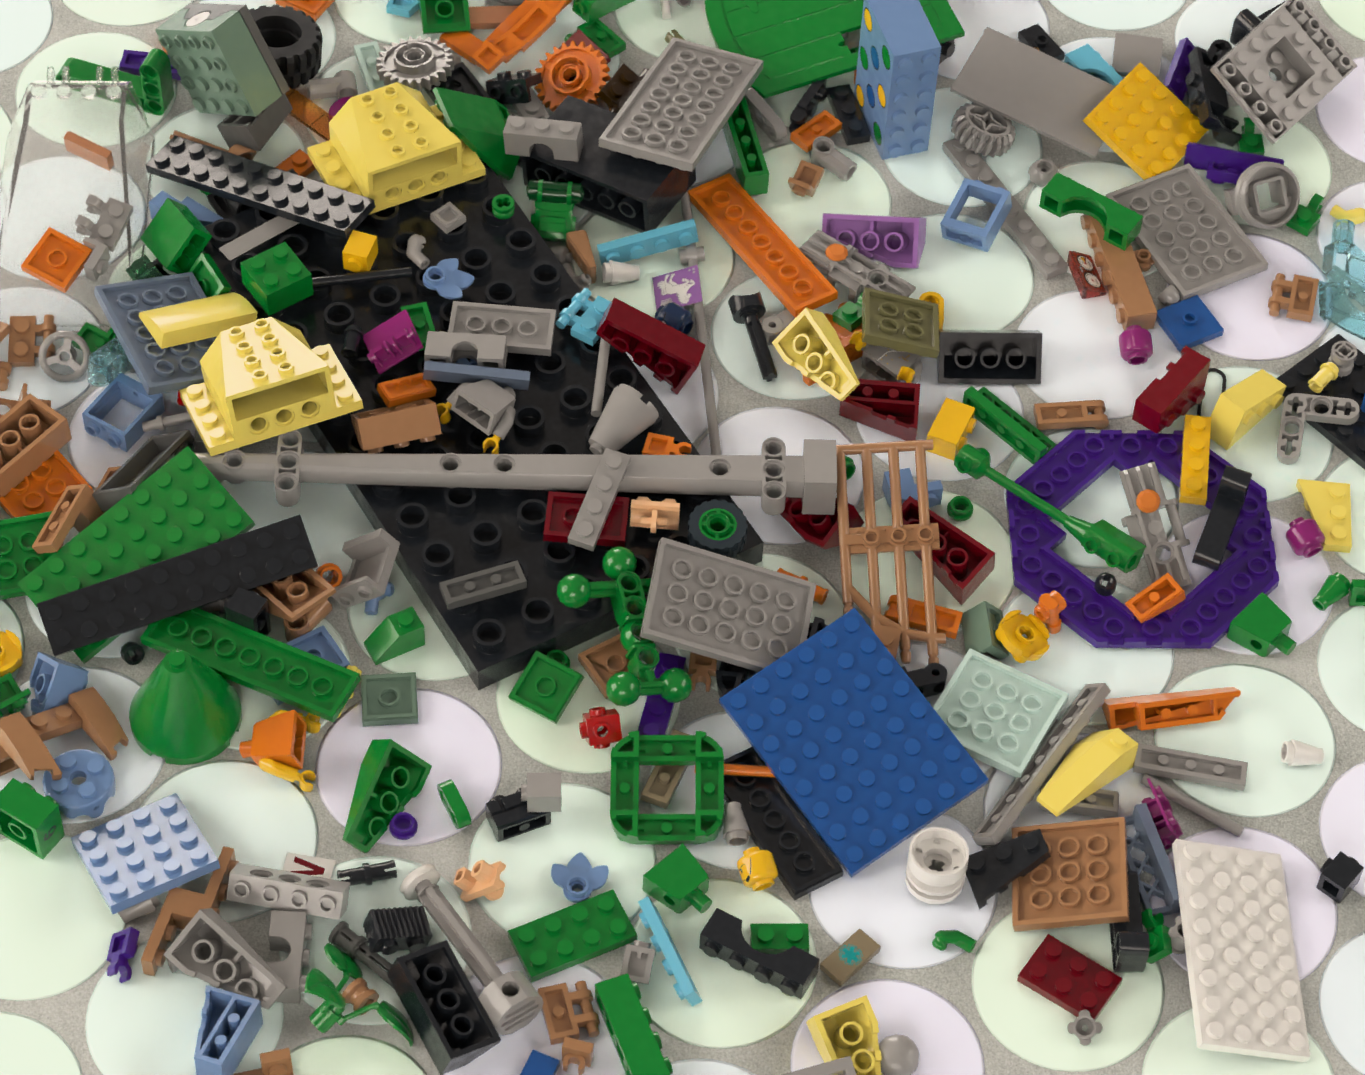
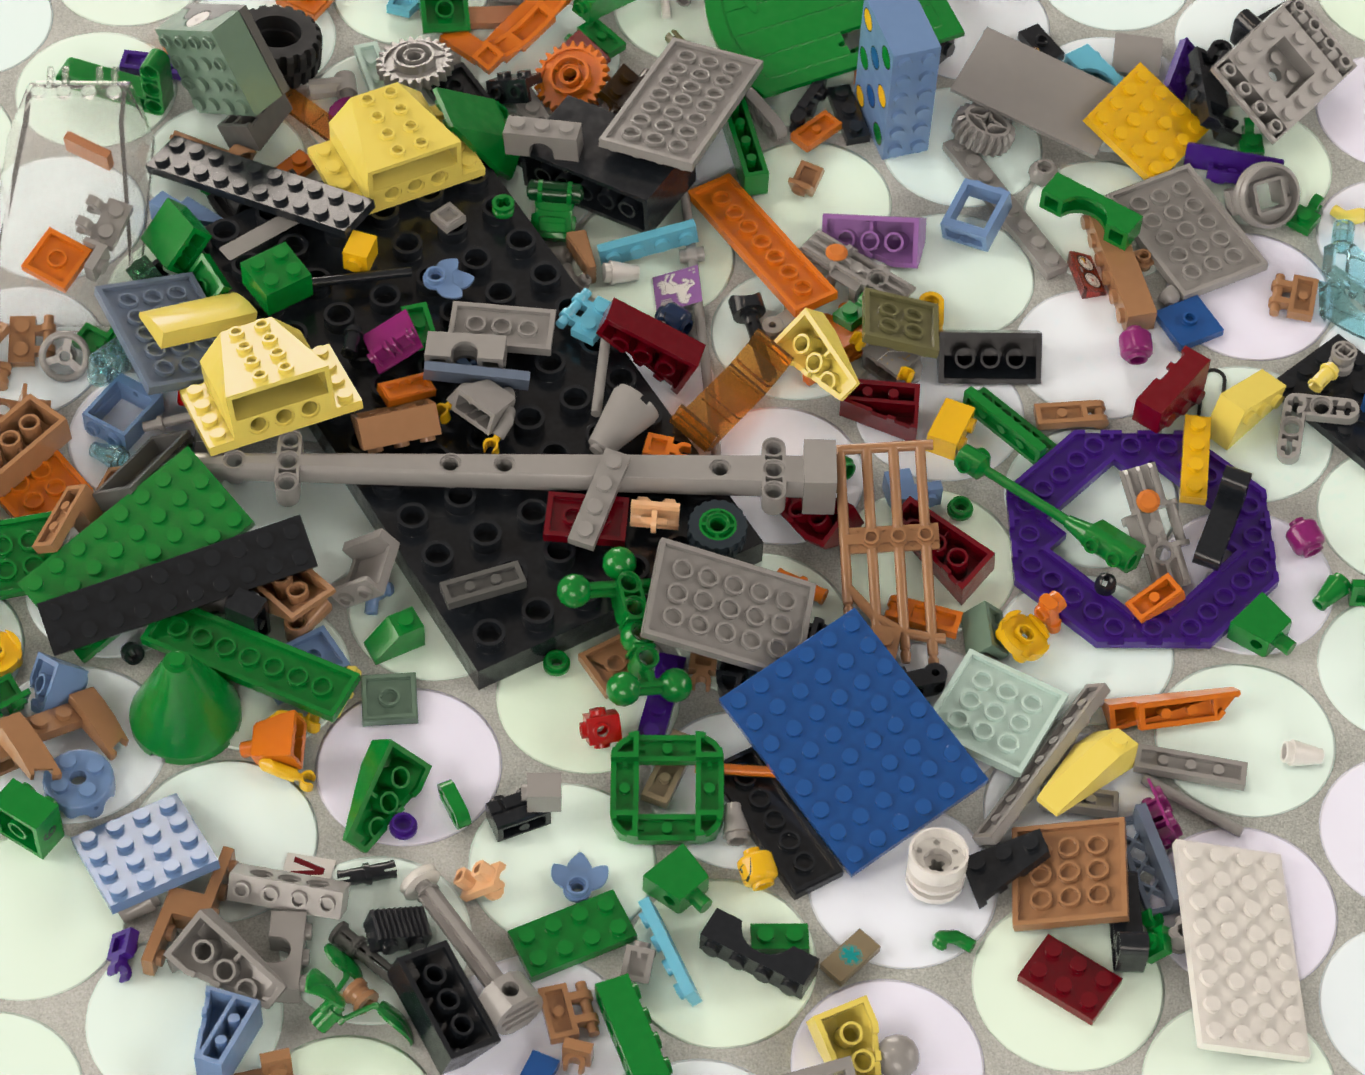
orange cone [315,563,343,587] -> none
light grey arm [406,234,430,270] -> none
green tile [508,650,584,724] -> none
light grey piece [810,136,858,181] -> none
light grey plate [1067,1010,1103,1046] -> none
light yellow wing [1296,479,1352,553] -> none
black brick [1316,851,1364,904] -> none
none -> clear light blue cone [89,442,130,467]
none -> clear orange windscreen [669,328,794,453]

